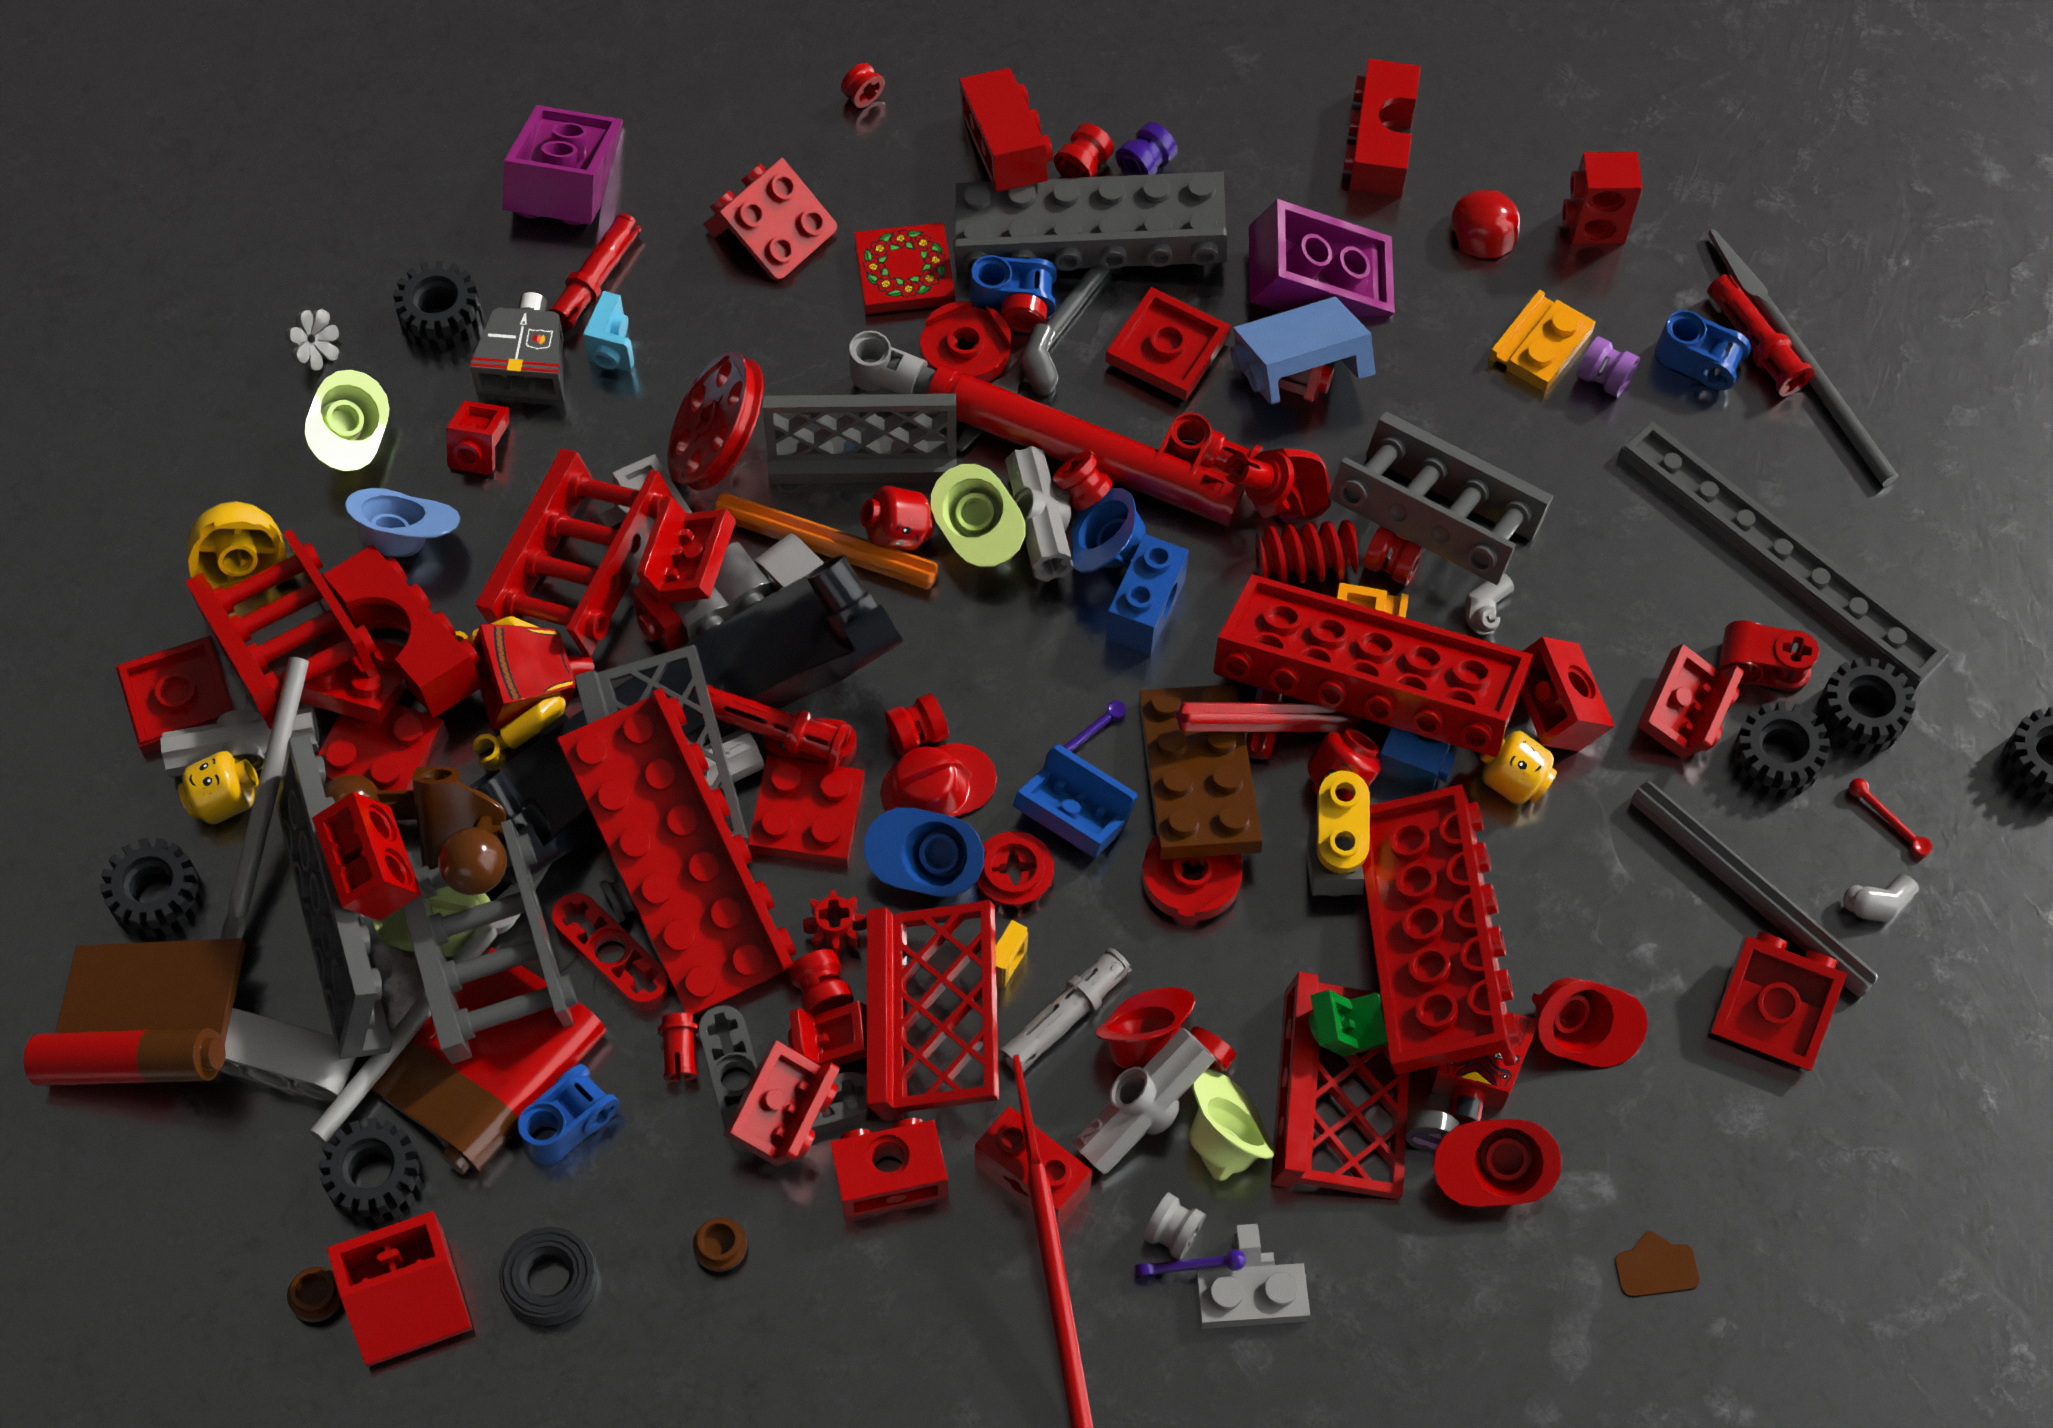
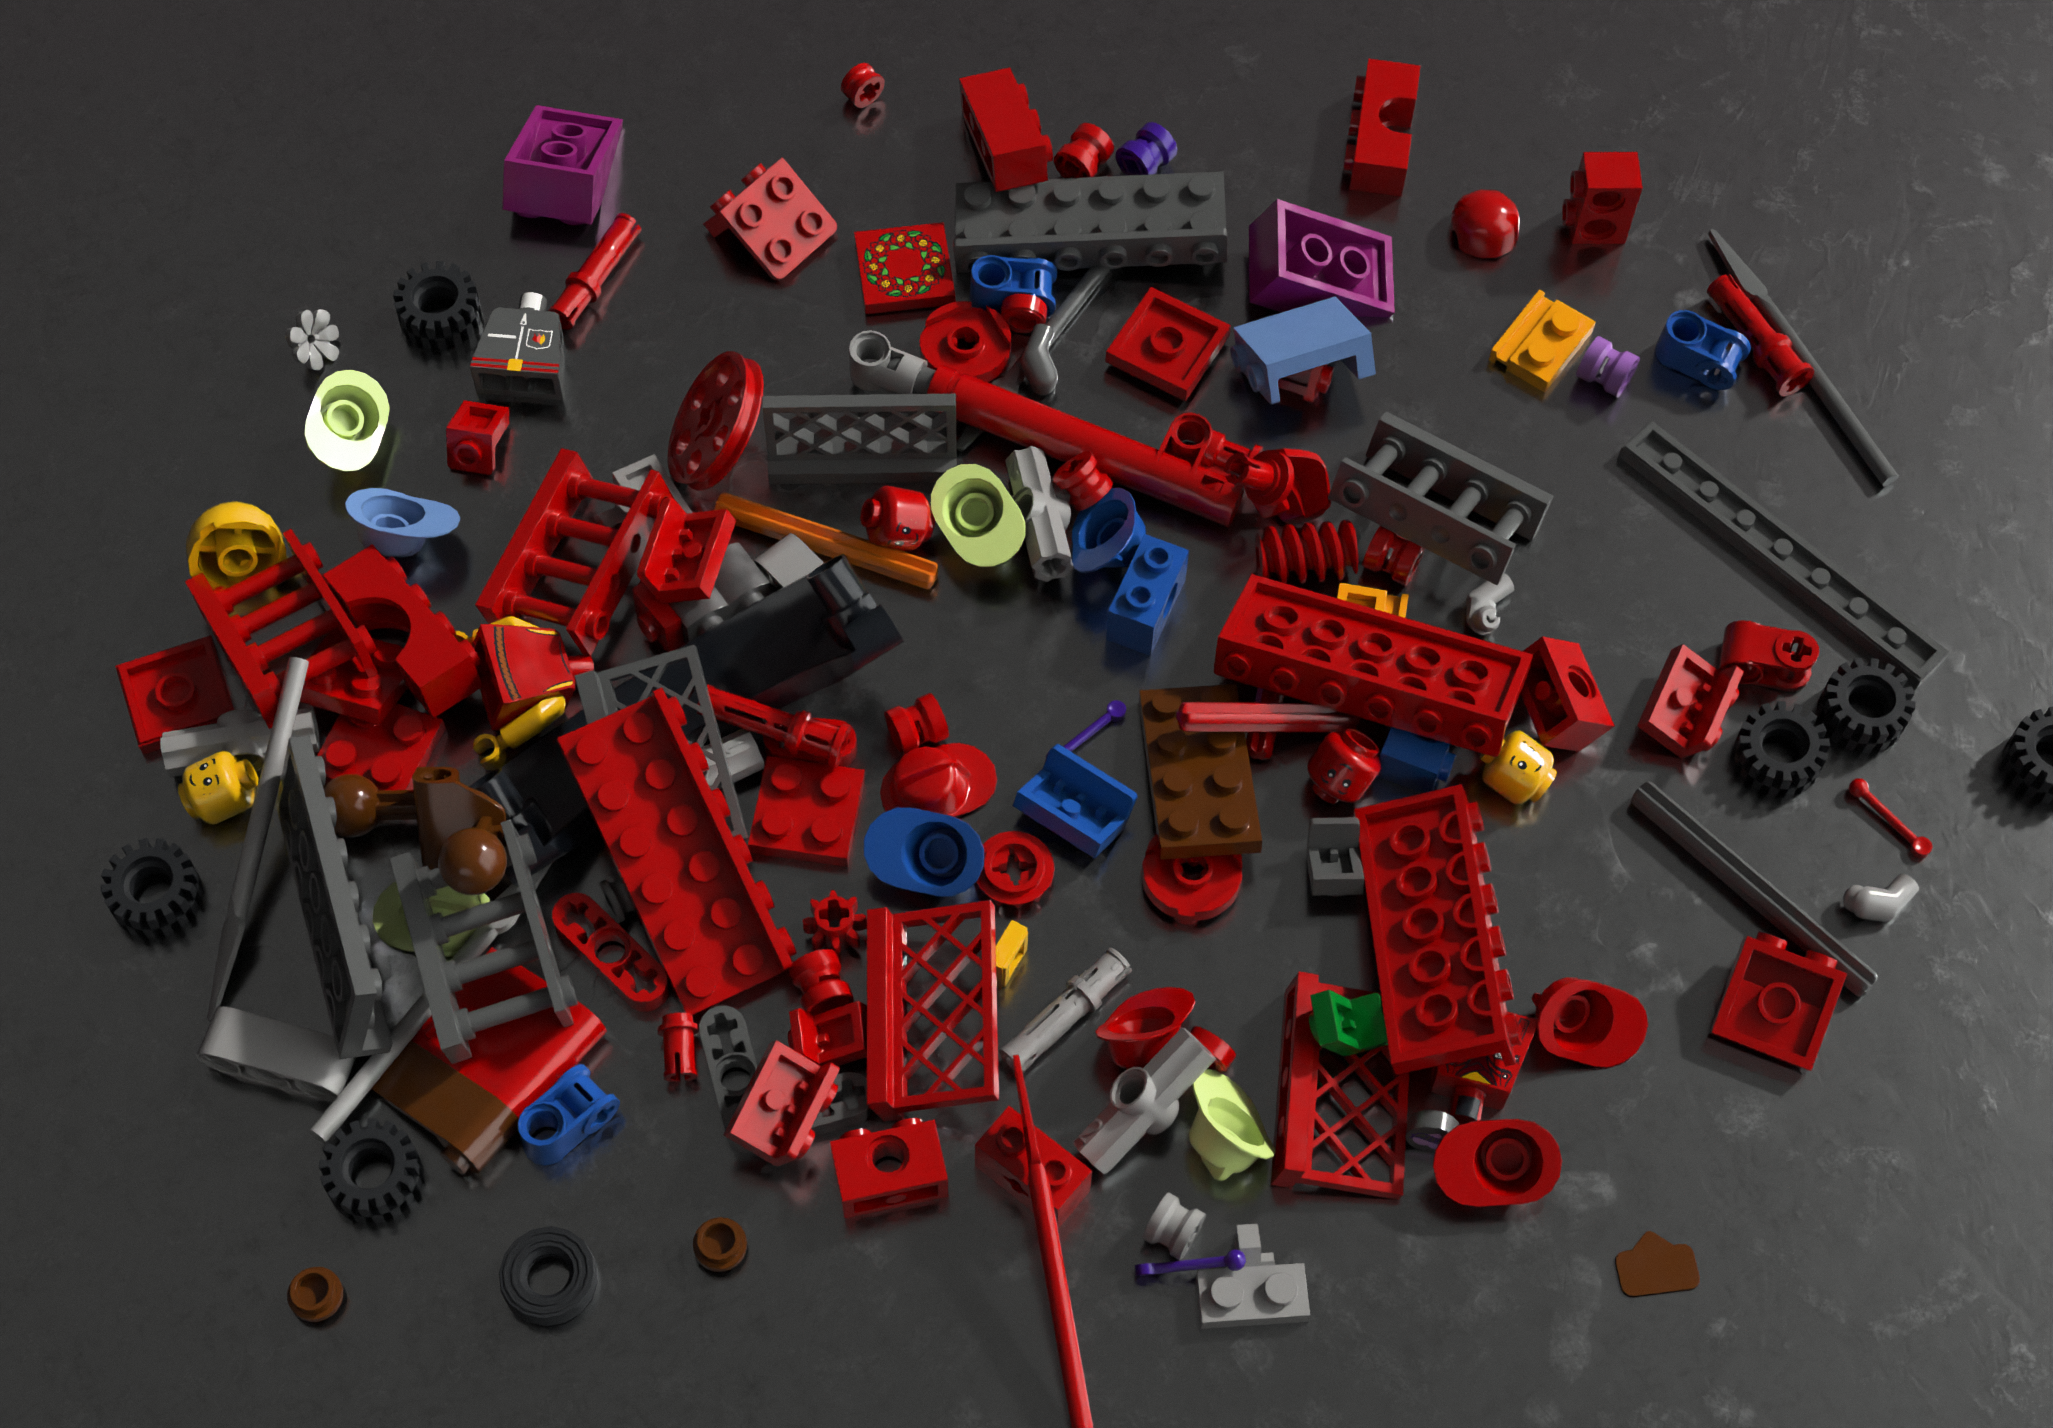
reddish brown door [23,938,246,1086] -> none
red brick [312,791,422,921] -> none
red slope [326,1211,473,1367] -> none
medium azure bracket [583,291,634,371] -> none
yellow plate [1316,771,1370,874] -> none

